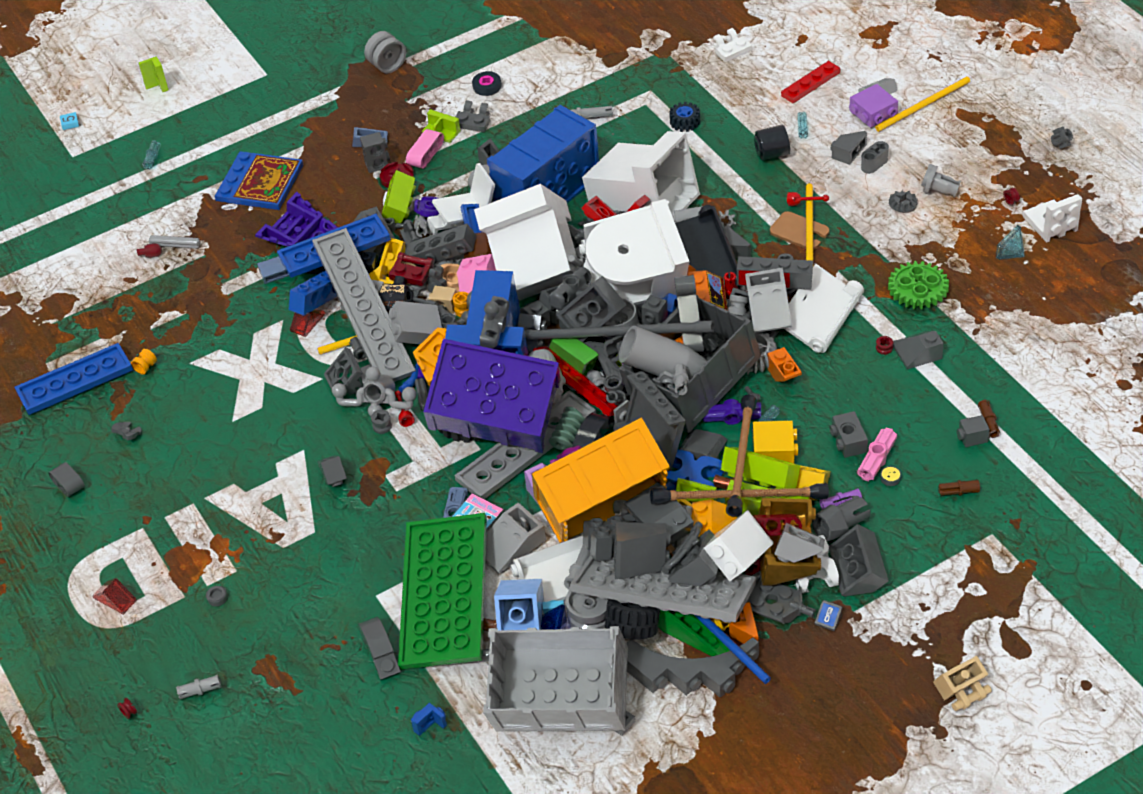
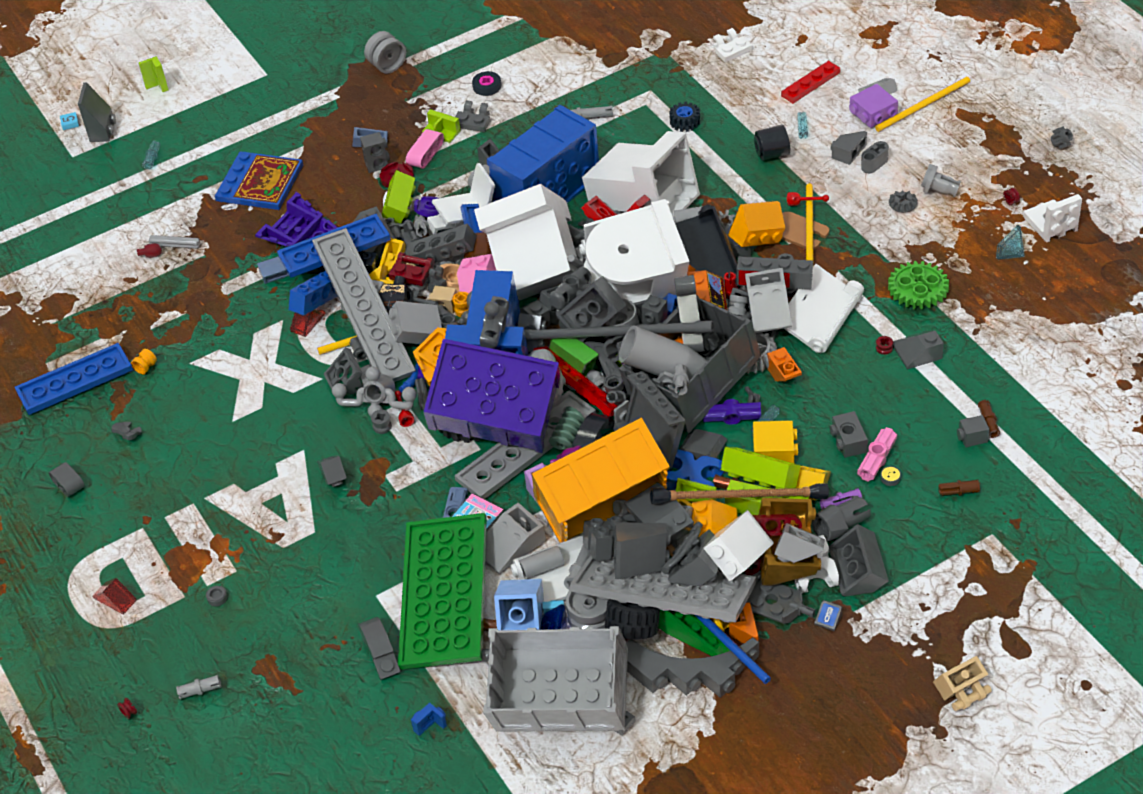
hose [726,394,757,517] -> none
none -> dark grey slope [78,82,116,142]
none -> dark grey pin [388,223,404,241]
none -> light grey pin [518,546,564,579]
none -> light orange slope [728,201,785,247]

